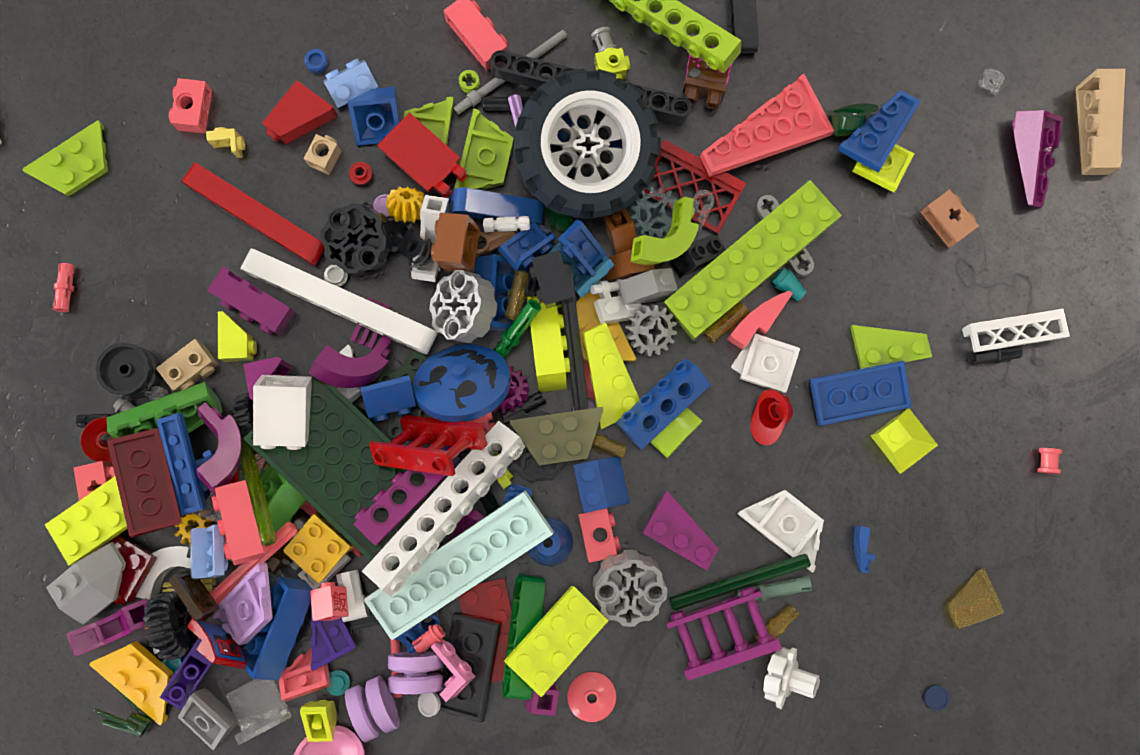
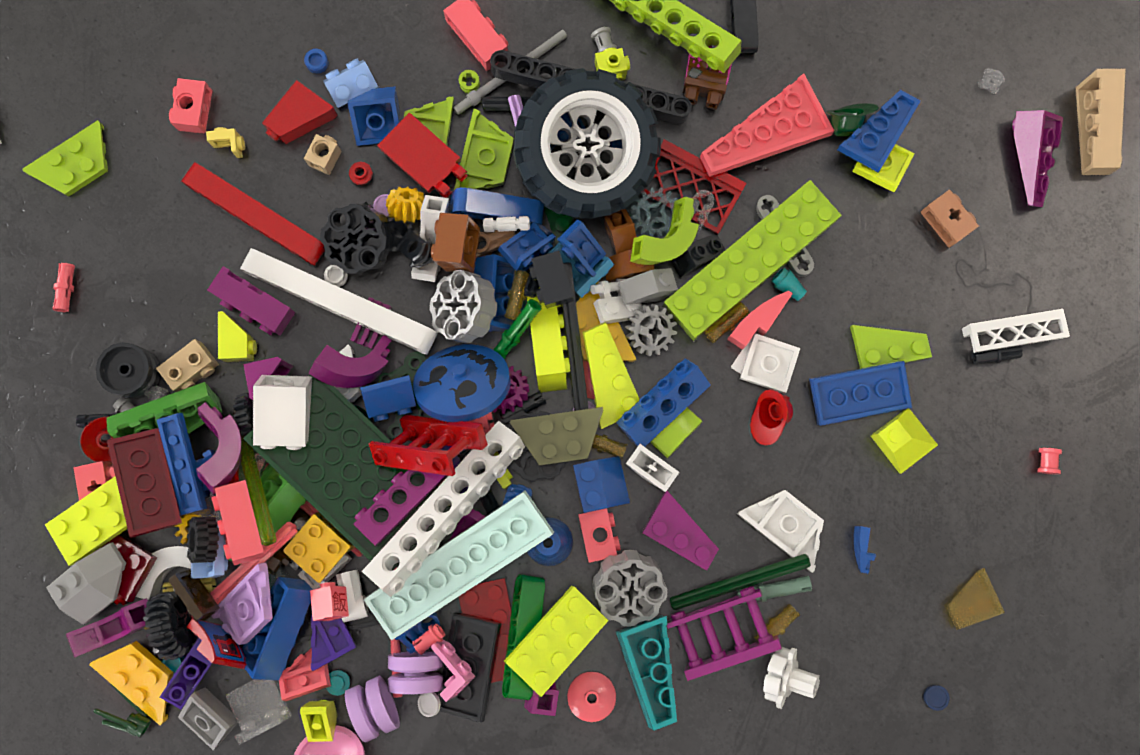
none -> black tyre [187,517,219,563]
none -> teal wedge [616,615,677,731]
none -> white slope [626,444,679,492]

